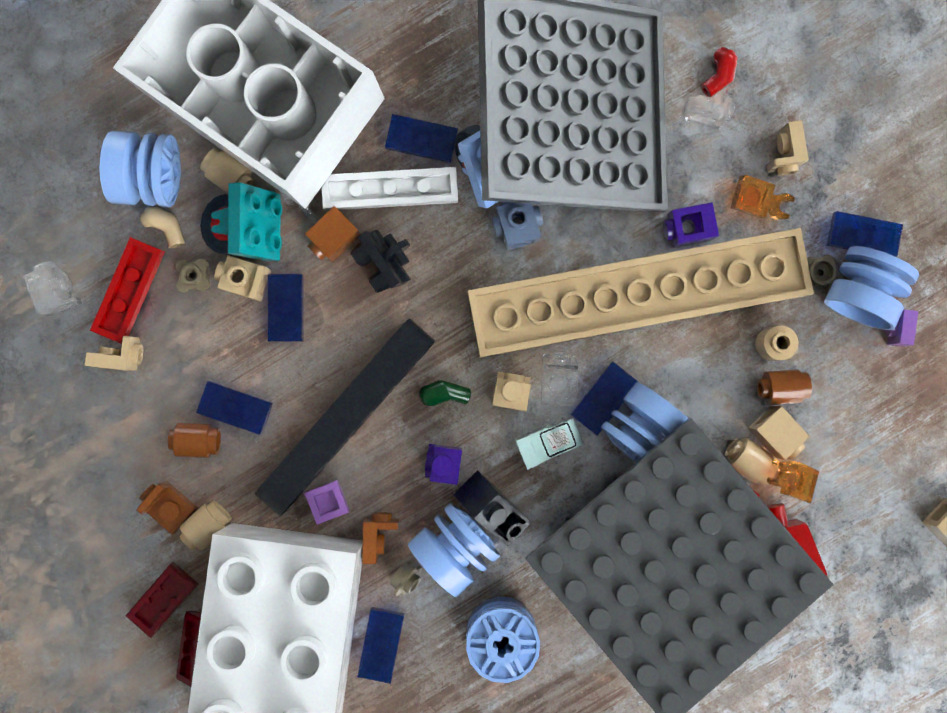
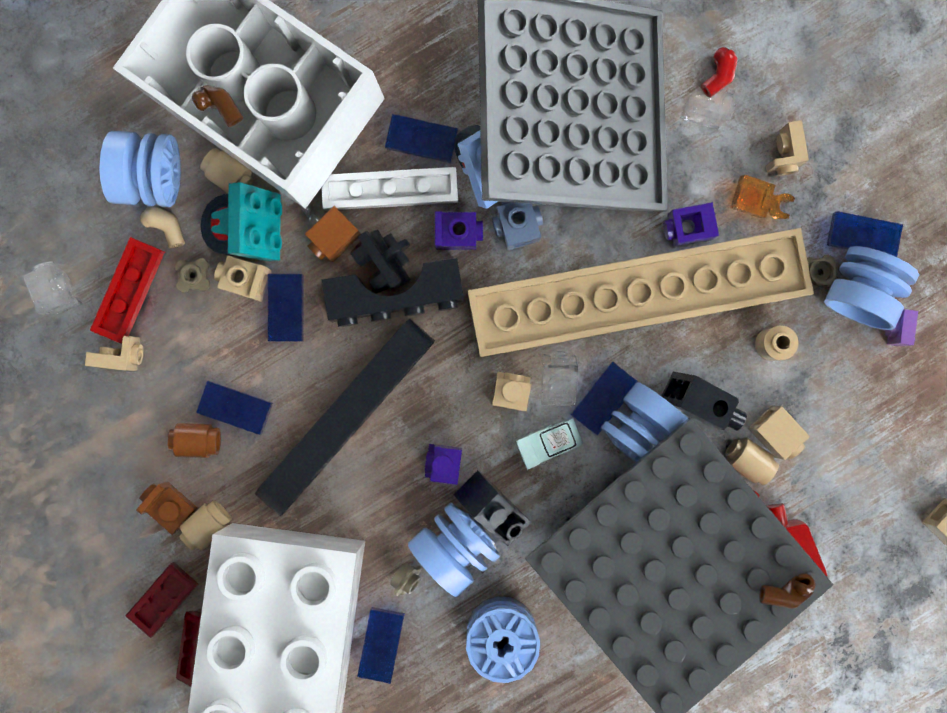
medium lavender plate [305,480,350,525] -> none
dark orange bracket [362,512,399,564] -> none
dark green arm [419,380,471,406] -> none
dark orange brick [757,369,812,405] -> none
clear orange plate [767,459,820,504] -> none
none -> reddish brown arm [192,85,243,127]
none -> black arch [322,258,464,327]
none -> dark purple brick [435,211,483,250]
none -> black torso [661,372,747,431]
none -> reddish brown arm [759,573,816,609]

